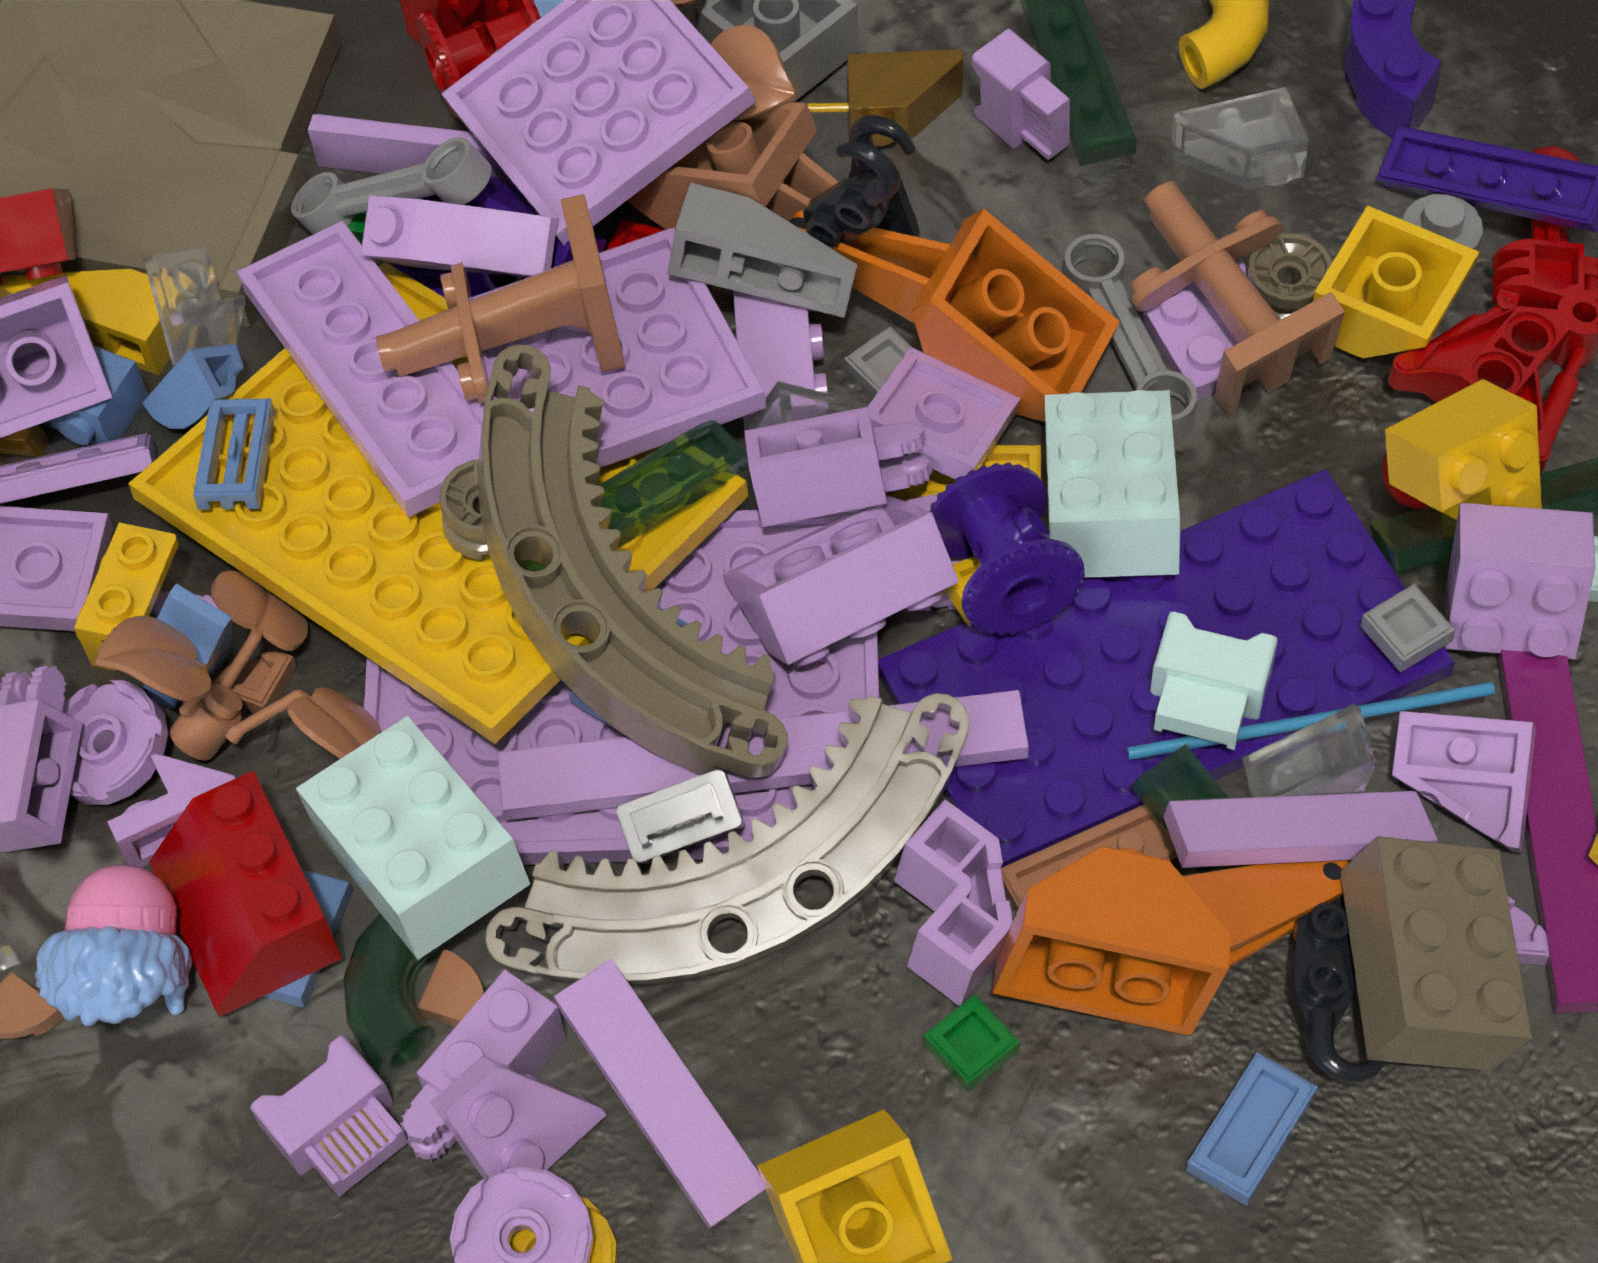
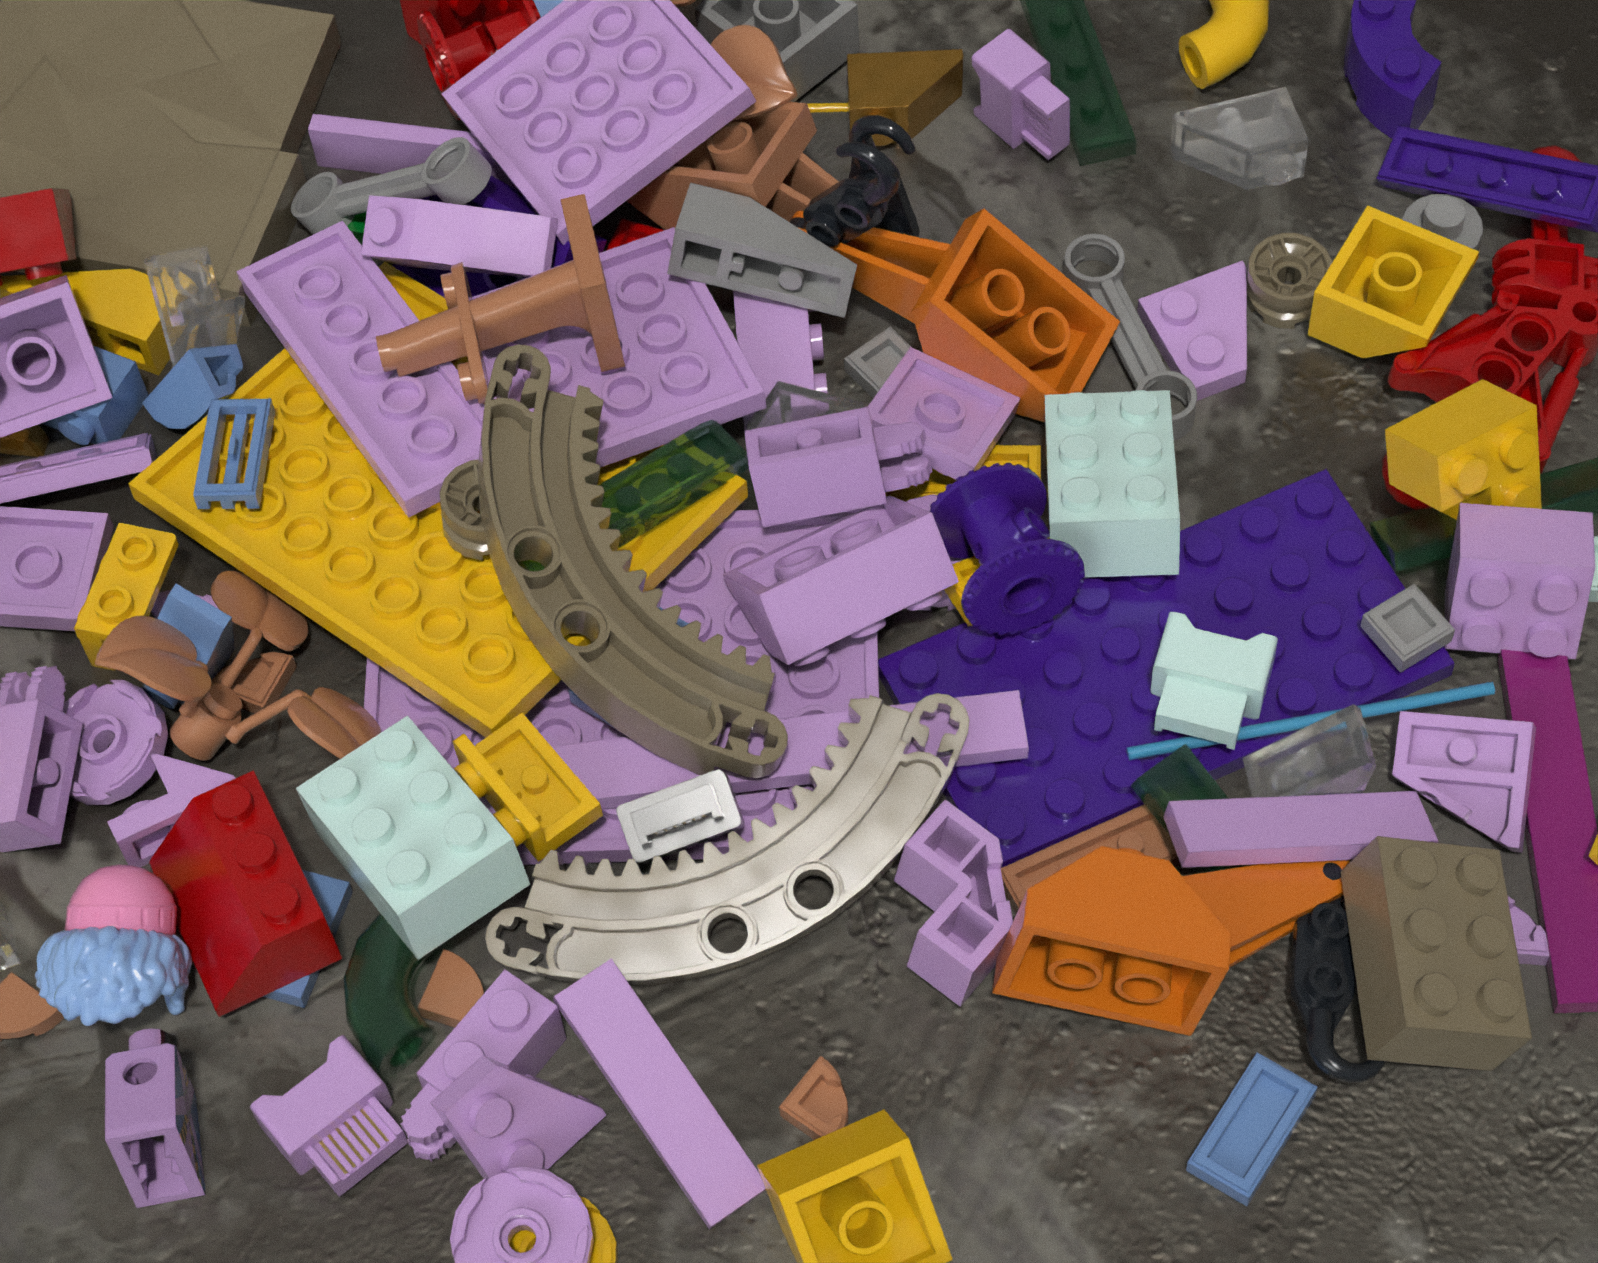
green tile [923,994,1020,1093] -> none
nougat piece [1130,181,1345,416] -> none
none -> lavender torso [105,1028,205,1208]
none -> yellow bracket [452,713,603,862]
none -> nougat tile [779,1056,849,1140]

